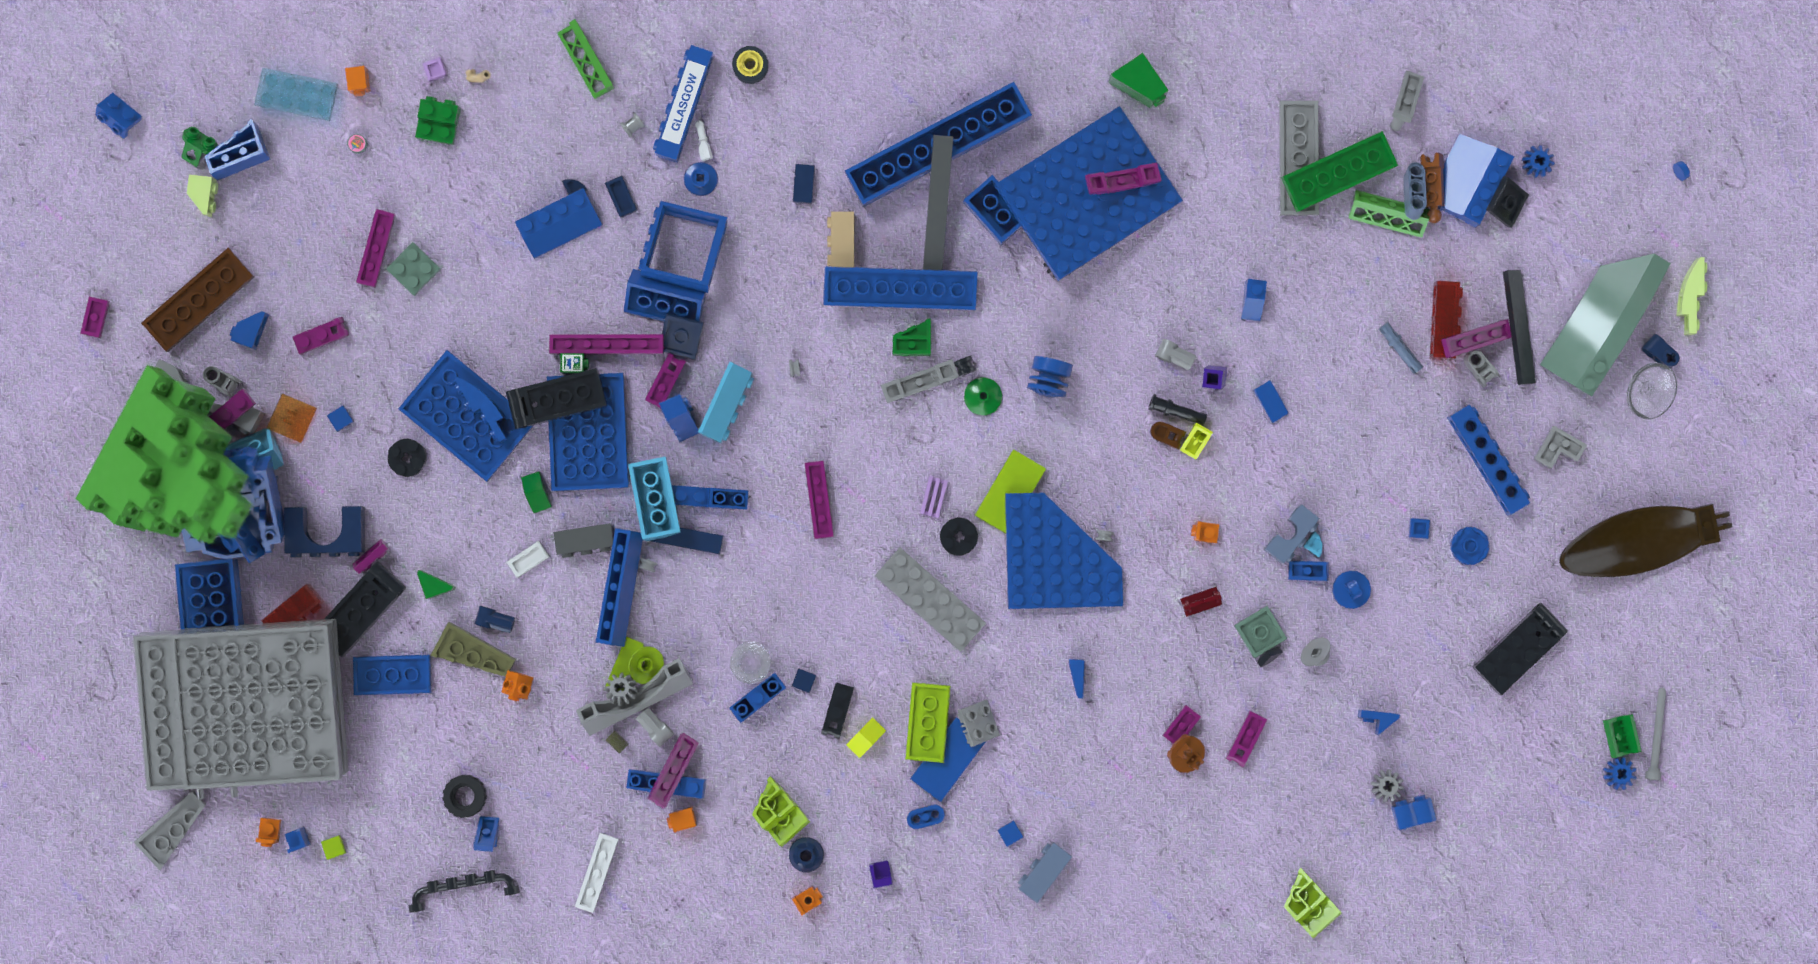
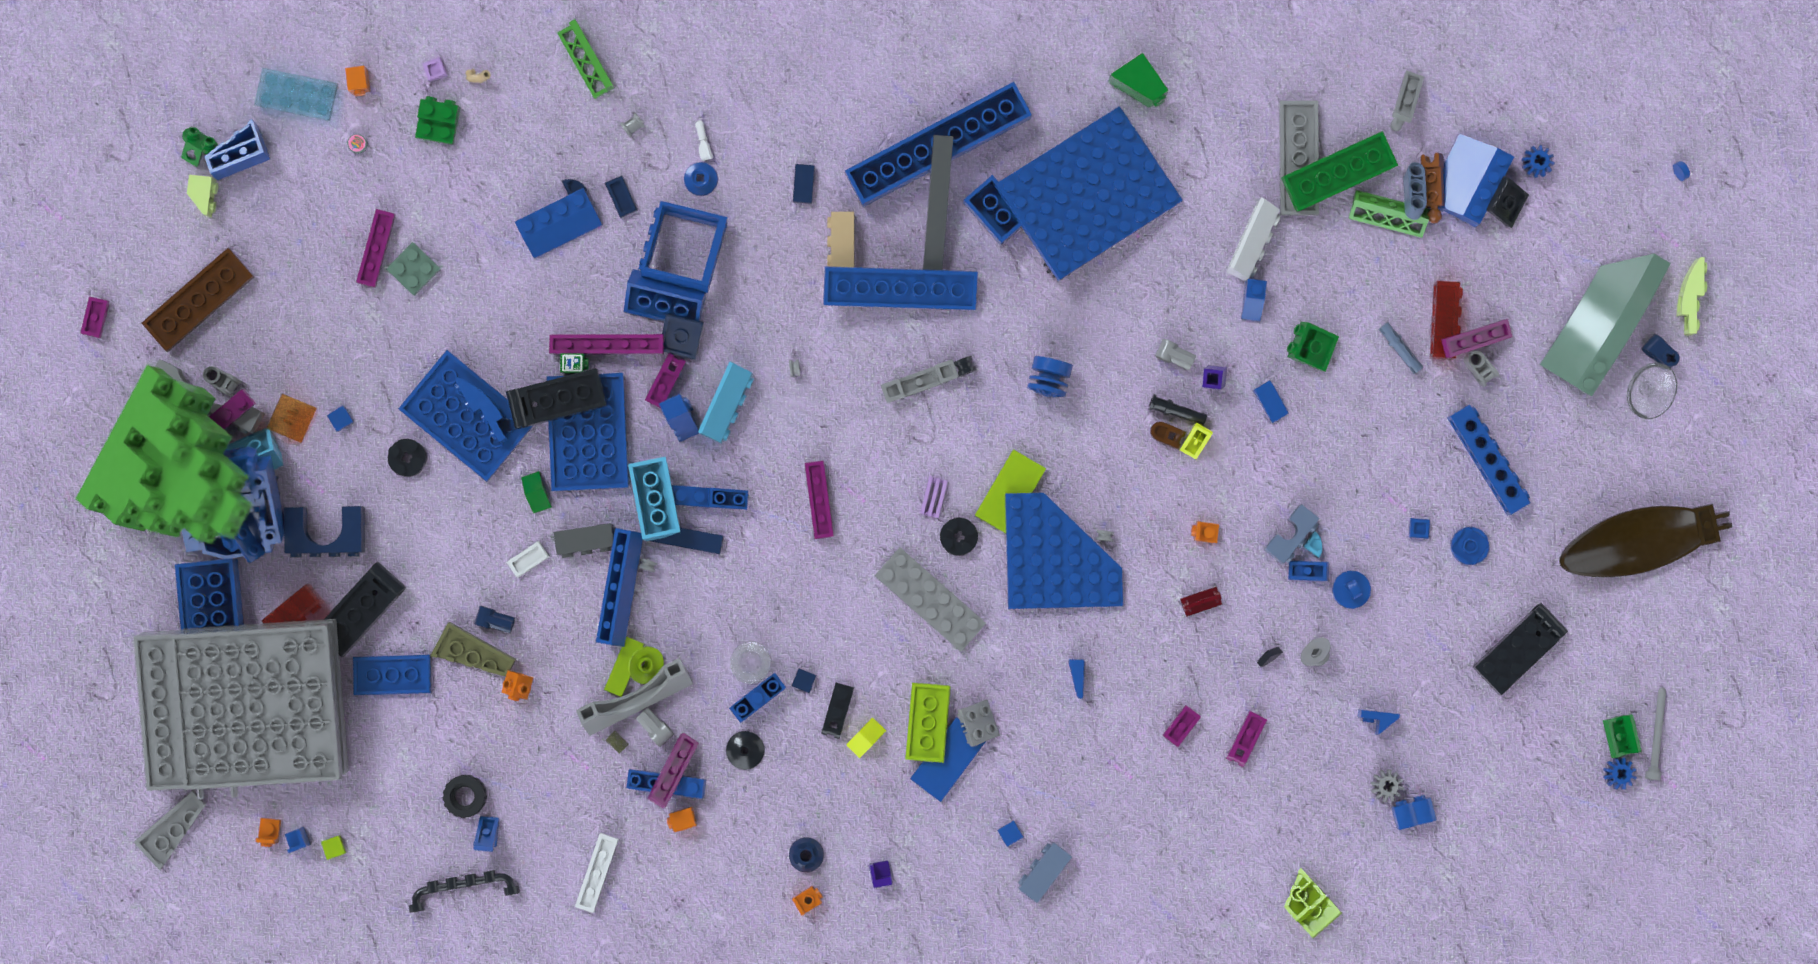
blue bracket [95,92,142,139] -> none
blue slope [230,311,270,350] -> none
magenta plate [292,317,349,355] -> none
magenta plate [352,539,388,574] -> none
green slope [417,570,456,599] -> none
light grey gear [604,673,638,706] -> none
brick [653,45,714,163] -> none
wheel [732,46,769,84] -> none
lime slope [752,776,811,847] -> none
green wing [892,318,931,356] -> none
blue plate [907,804,945,829] -> none
green dish [964,377,1002,416] -> none
magenta slope [1085,163,1162,194] -> none
dark orange plate [1167,734,1205,773] -> none
sand green plate [1234,606,1287,658] -> none
black tile [1503,270,1536,385] -> none
light grey plate [1534,426,1587,469] -> none
none -> black dish [726,731,764,770]
none -> white slope [1226,197,1281,281]
none -> green plate [1287,322,1339,372]

